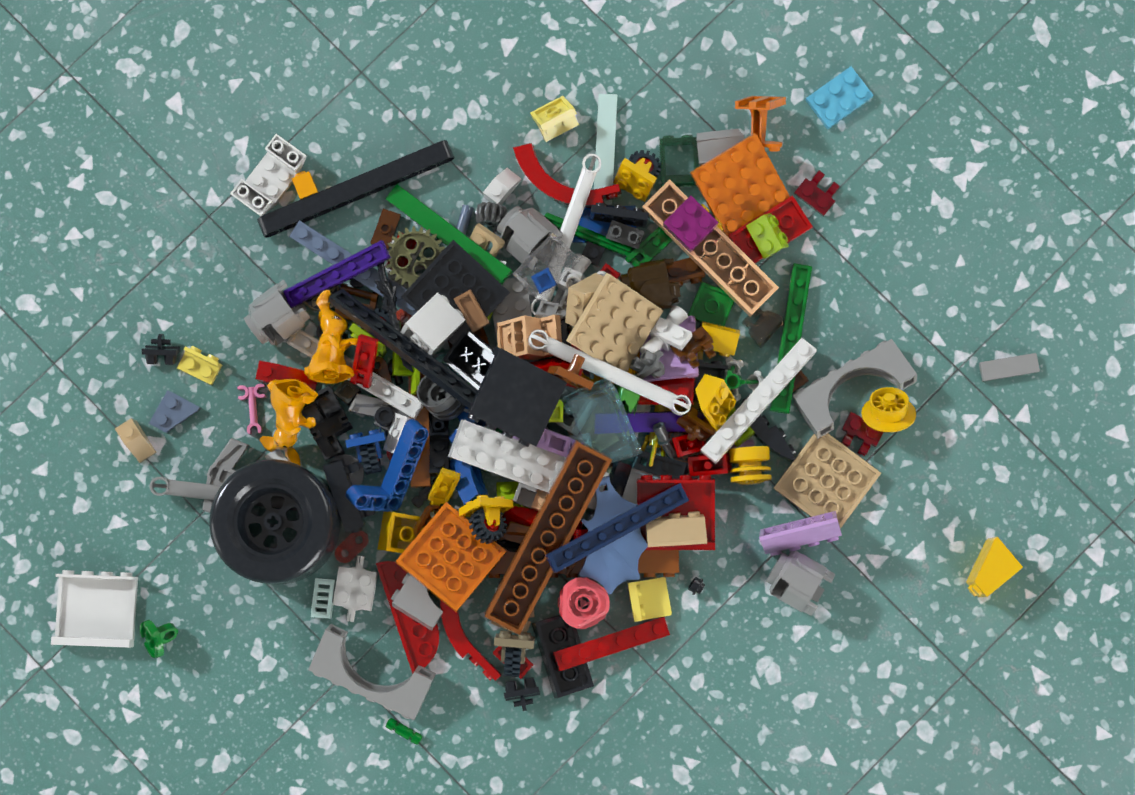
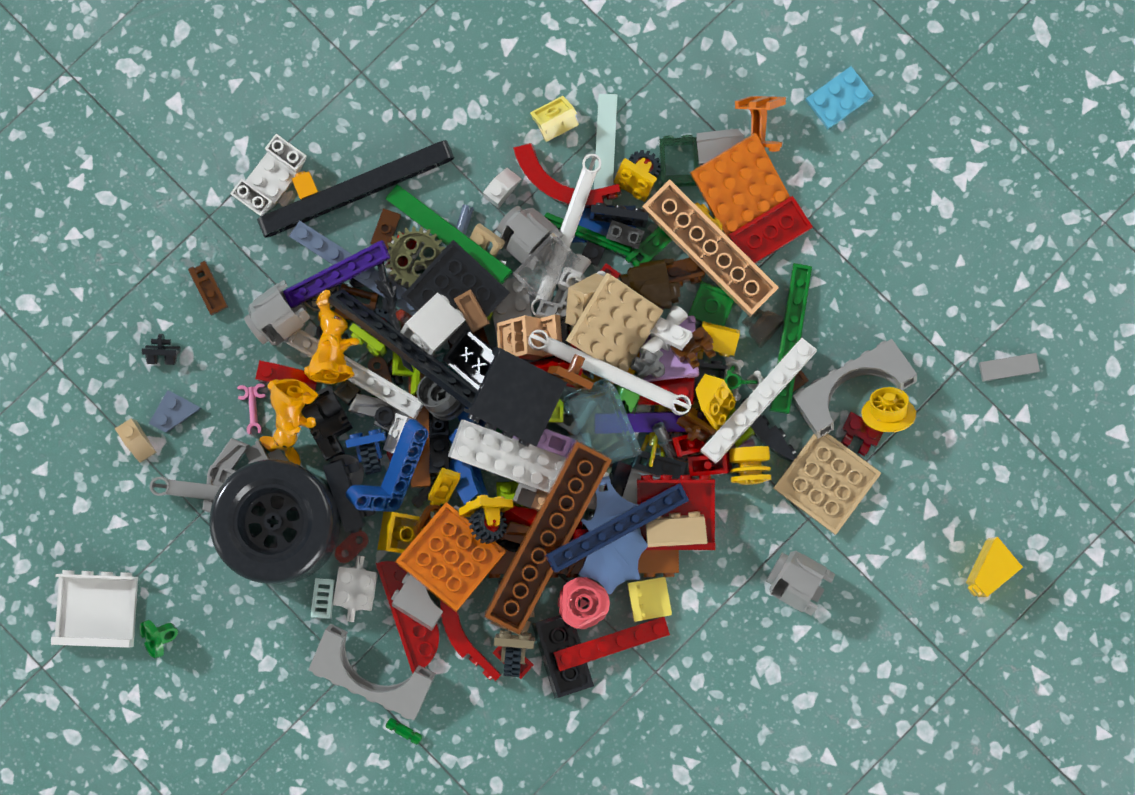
light yellow bracket [177,346,222,385] -> none
red plate [350,334,379,389] -> none
dark grey gear [475,202,507,227] -> none
black hips [504,677,540,711] -> none
blue tile [531,268,557,294] -> none
magenta brick [663,195,719,253] -> none
black plate [688,577,705,595] -> none
lime bracket [746,213,789,259] -> none
lavender slope [759,511,842,556] -> none
dark red plate [794,170,840,217] -> none
none -> reddish brown plate [188,261,228,316]
none -> light grey panel [245,440,270,464]

